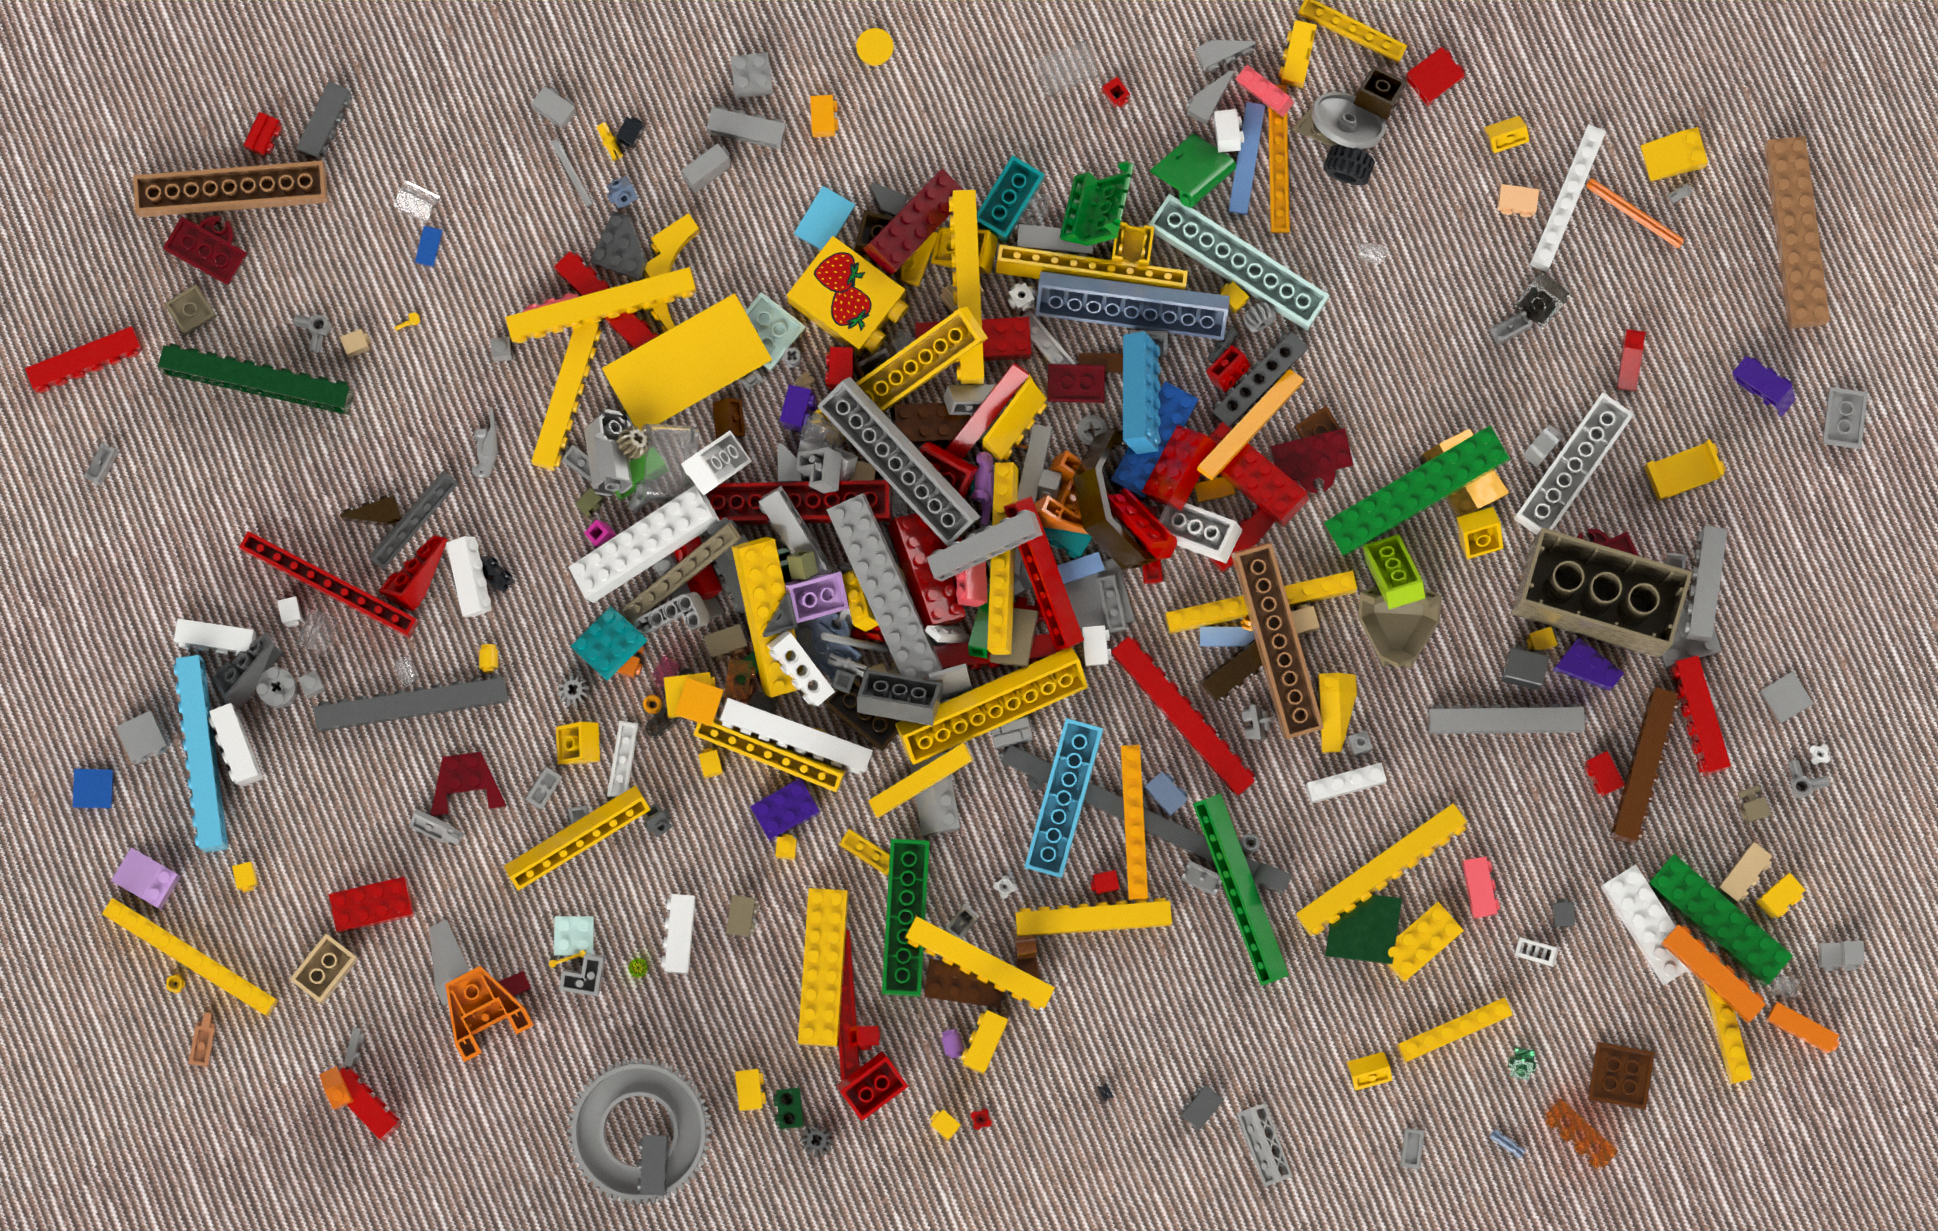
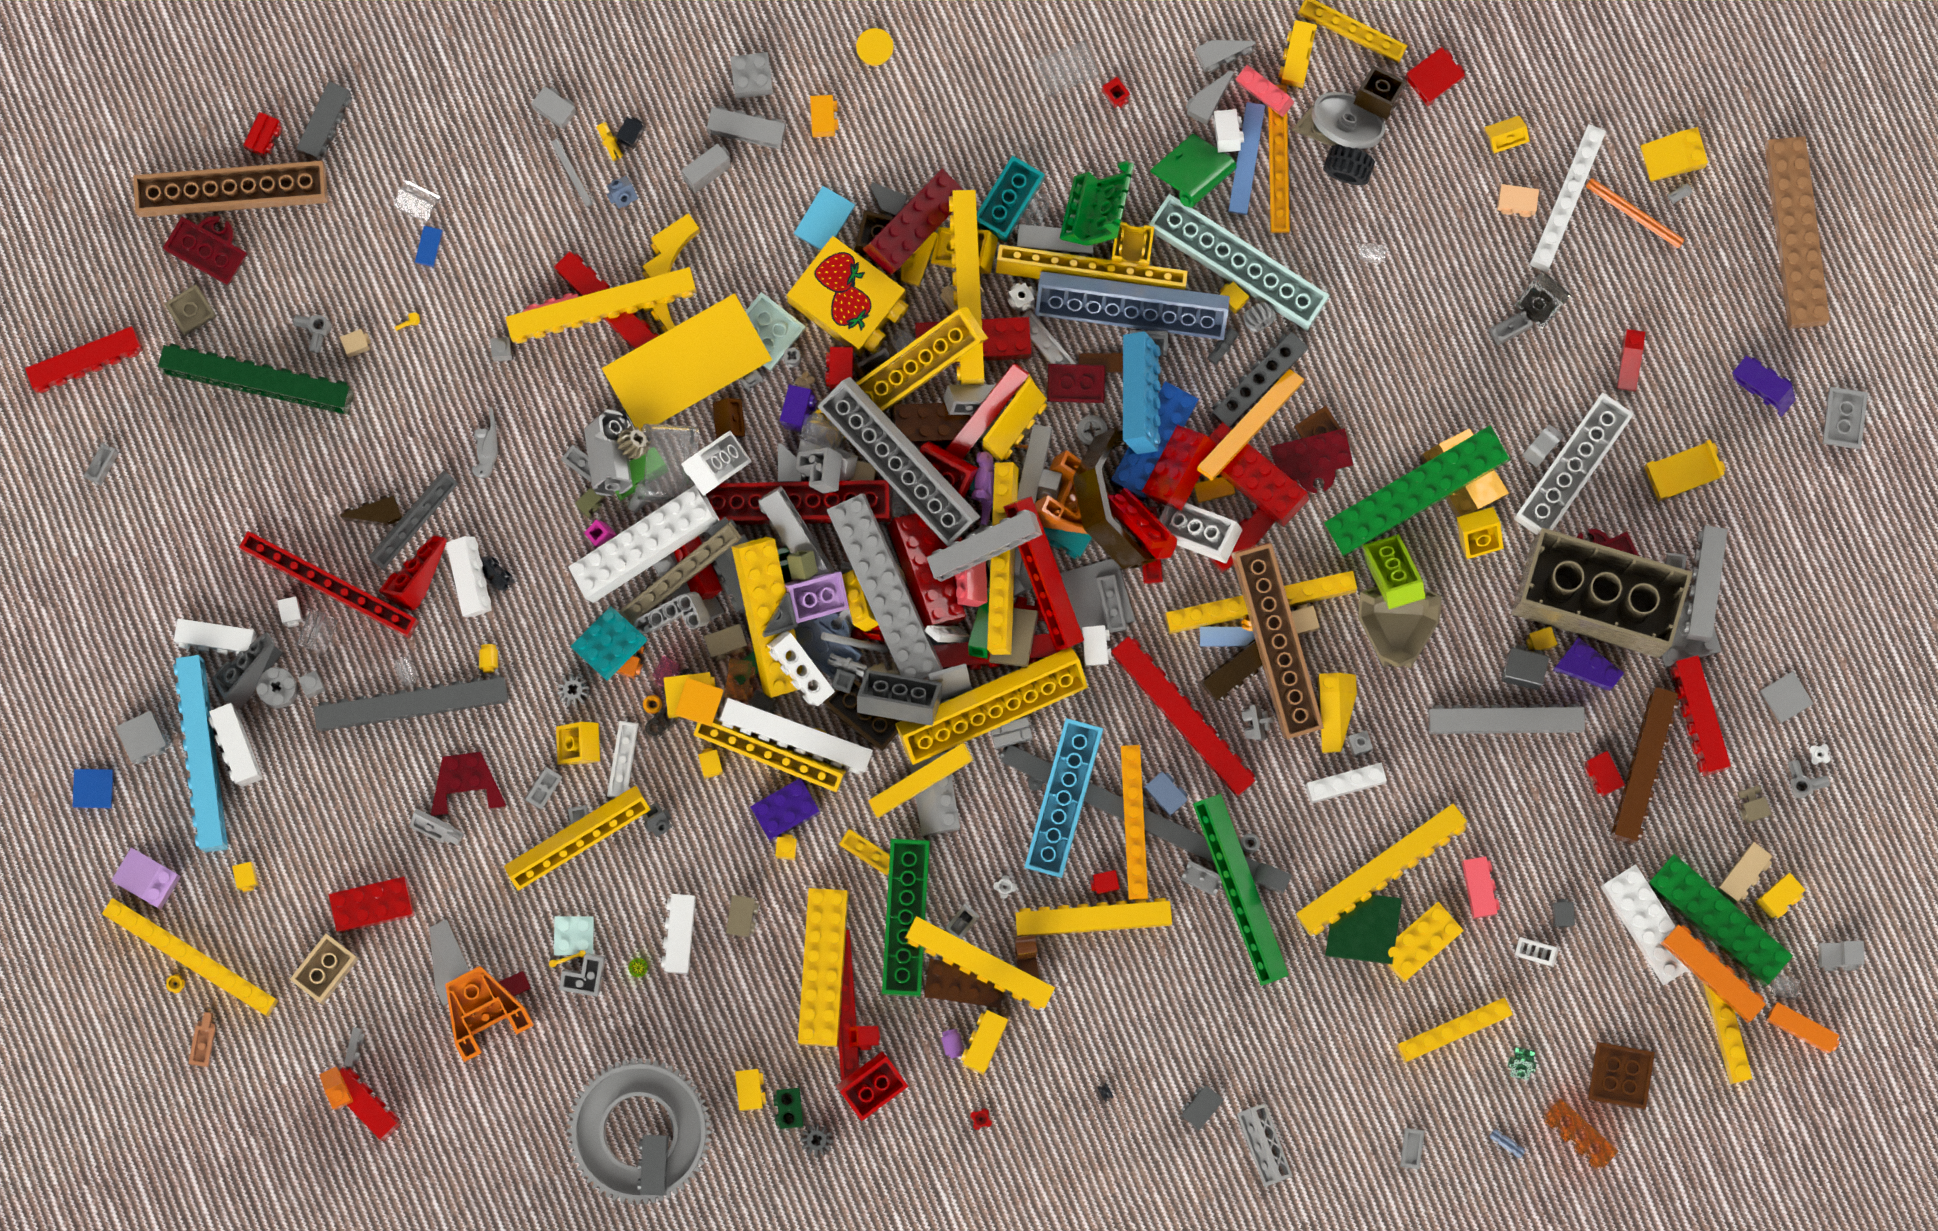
yellow brick [531,322,602,471] -> none
dark grey plate [589,211,647,281] -> none
yellow brick [930,1110,961,1141] -> none
light blue tile [1057,552,1105,584] -> none
red brick [1206,345,1251,392] -> none
yellow panel [1347,1052,1392,1091] -> none

